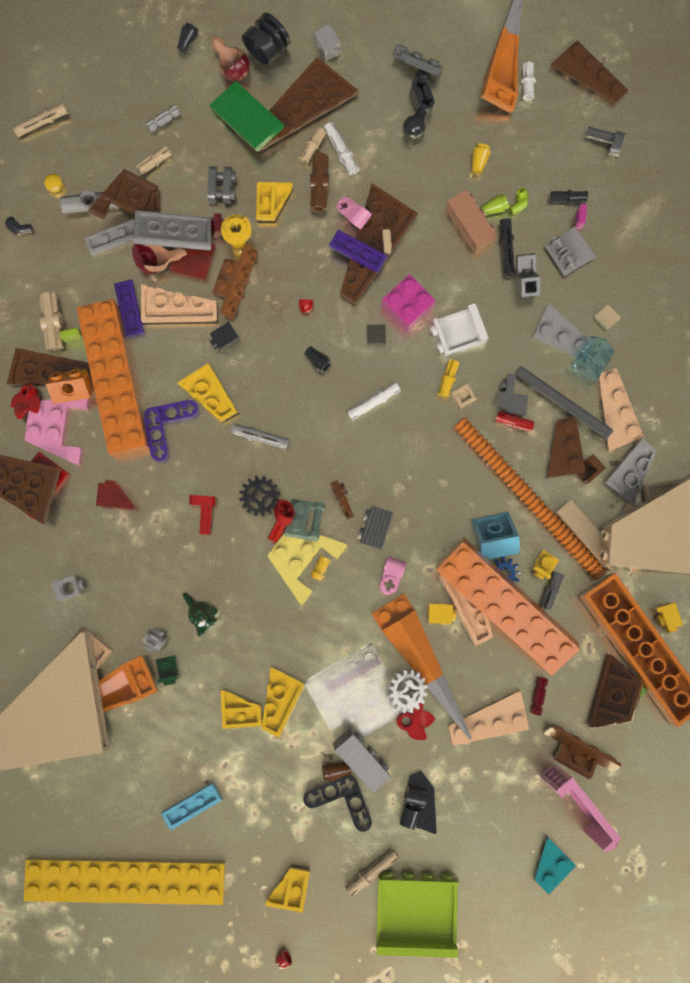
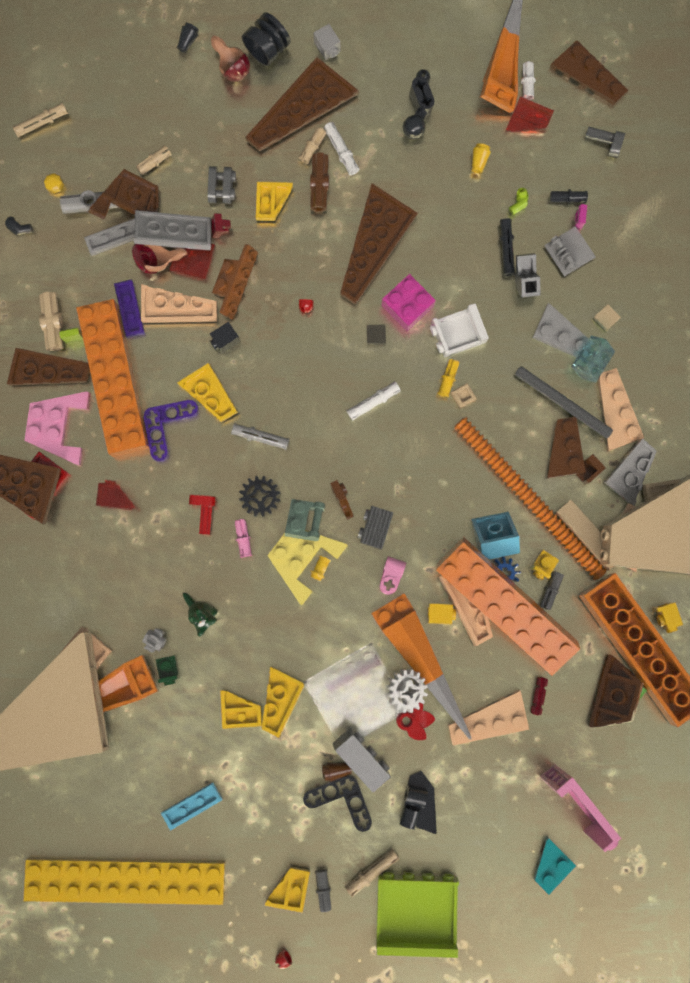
red plate [10,383,41,420] -> none
orange brick [46,369,93,404] -> none
light grey brick [51,575,85,601] -> none
light grey axle [146,105,180,132] -> none
green tile [209,81,284,152] -> none
yellow piece [221,214,252,250] -> none
red piece [268,499,295,543] -> none
black cone [304,346,332,373] -> none
dark purple tile [329,229,387,273] -> none
bright pink piece [337,196,372,230] -> none
tan tile [382,229,392,254] -> none
dark grey hinge [393,44,443,76] -> none
nougat brick [446,190,497,253] -> none
lime cone [480,194,509,216] -> none
dark grey brick [495,373,529,417] -> none
red axle [496,410,534,432] -> none
dark orange bracket [544,725,621,779] -> none
none -> bright pink axle [235,519,252,558]
none -> dark grey axle [315,869,332,912]
none -> clear red wing [505,97,554,133]

